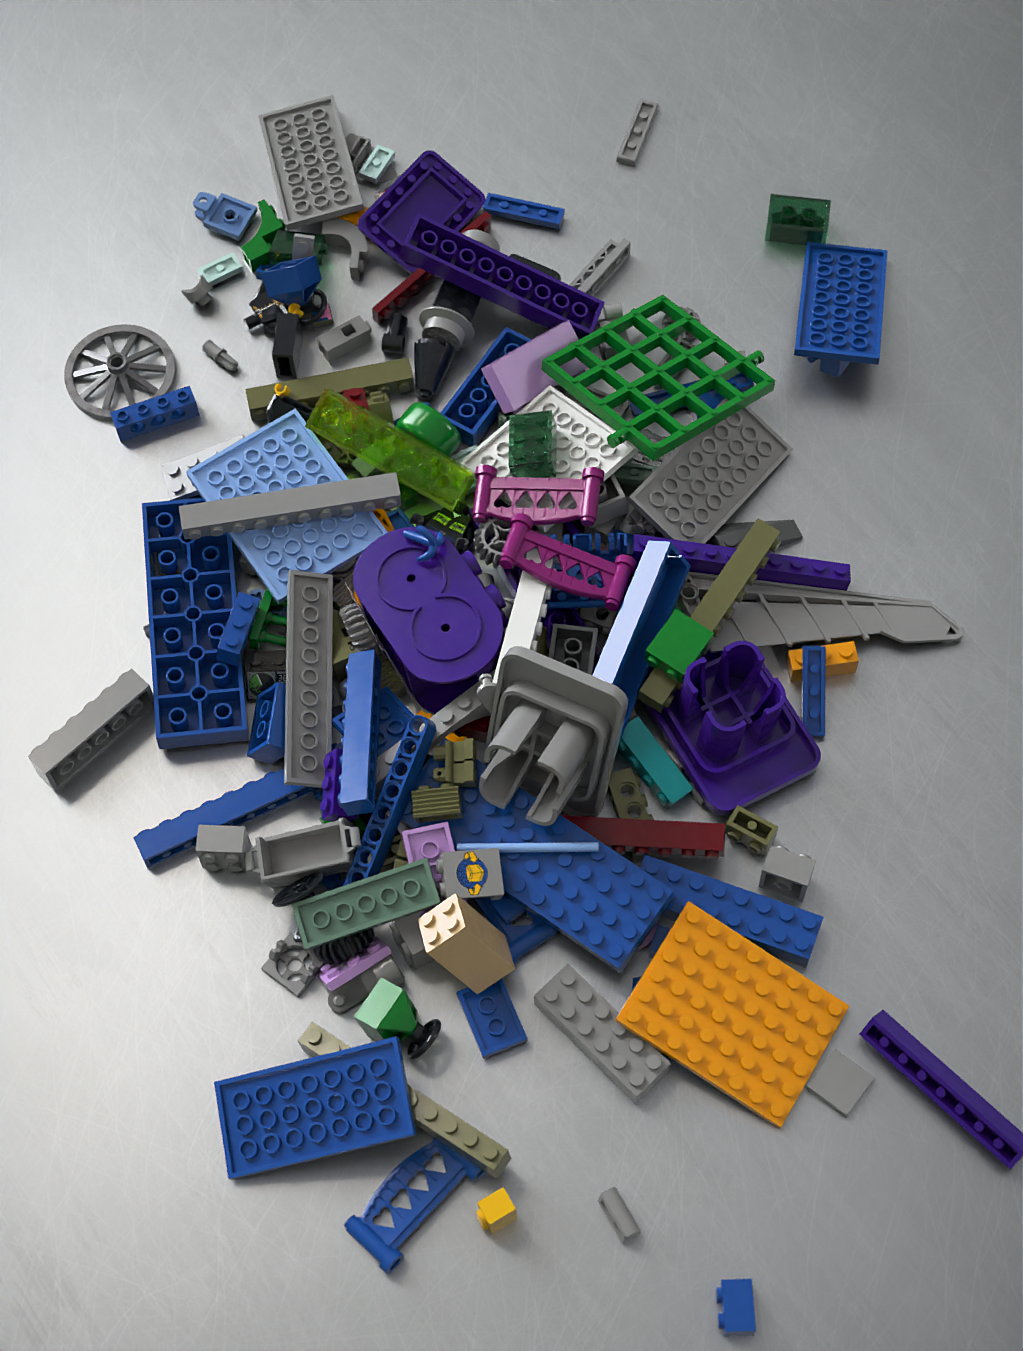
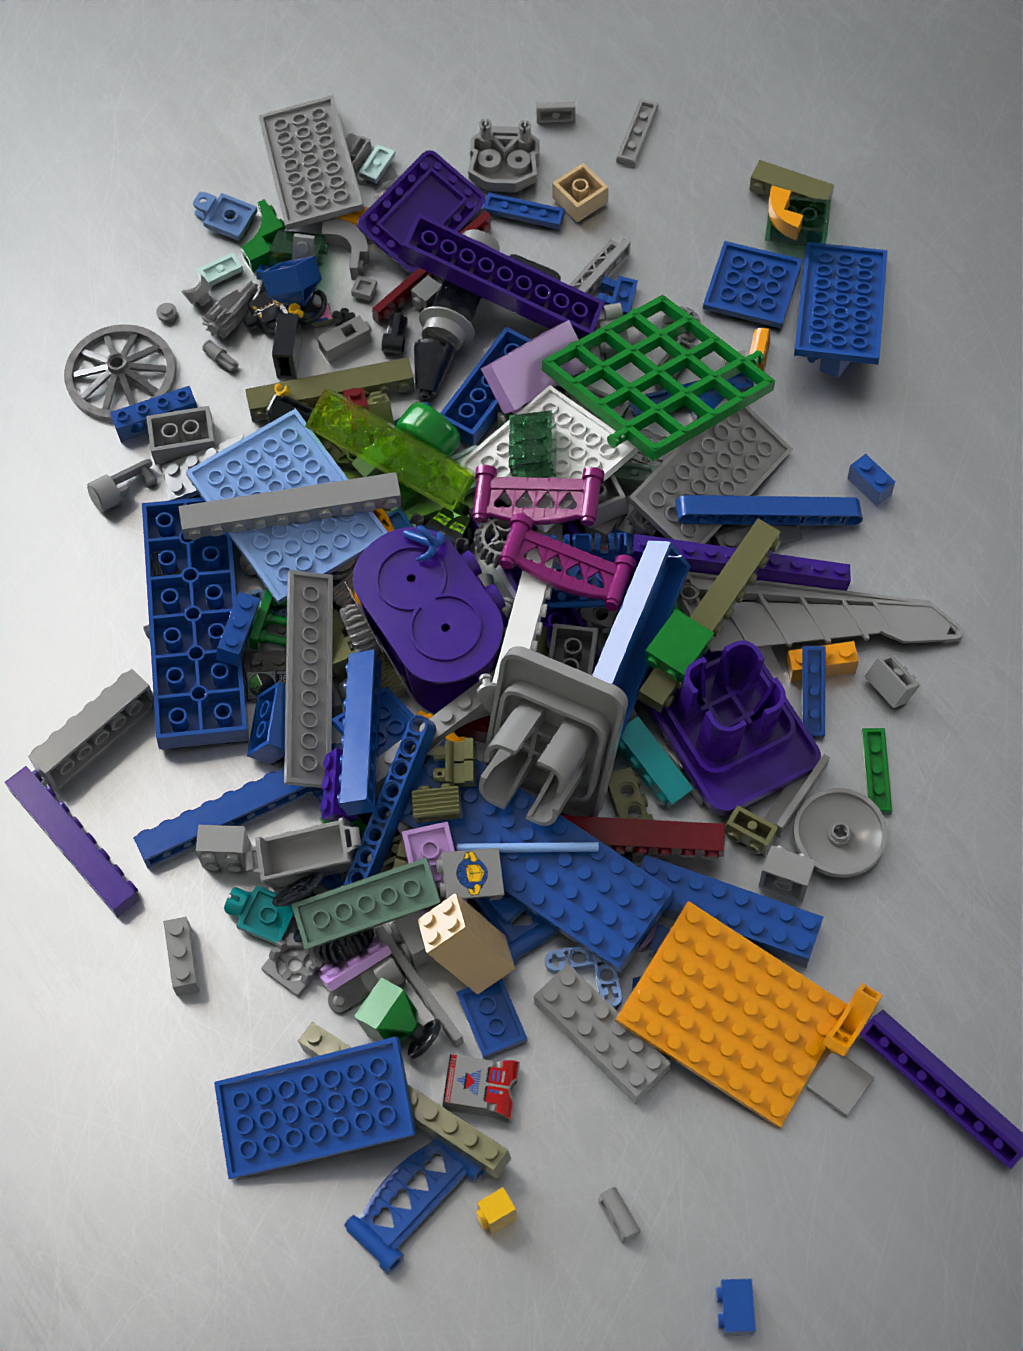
none -> dark purple brick [4,766,139,918]
none -> light grey piece [87,459,157,512]
none -> light grey brick [146,406,216,465]
none -> light grey plate [156,303,177,322]
none -> light grey brick [163,916,200,996]
none -> light grey piece [202,281,258,339]
none -> teal plate [224,885,294,945]
none -> black plant [332,308,356,325]
none -> light grey plate [351,275,378,301]
none -> light grey tile [375,925,464,1047]
none -> light grey brick [411,276,440,310]
none -> piece [443,1054,520,1123]
none -> light grey brick [468,119,540,192]
none -> light grey brick [536,101,576,123]
none -> light blue beam [545,946,622,1009]
none -> tan brick [552,163,609,223]
none -> blue plate [597,276,638,316]
none -> blue beam [675,495,863,526]
none -> blue plate [703,241,803,328]
none -> olive brick [749,160,834,215]
none -> light orange brick [750,328,771,372]
none -> light grey fence [764,754,830,838]
none -> light orange brick [768,185,803,240]
none -> light grey dish [793,788,887,878]
none -> light orange arch [823,983,883,1057]
none -> blue brick [847,454,896,506]
none -> green tile [861,728,892,815]
none -> light grey brick [865,654,920,708]

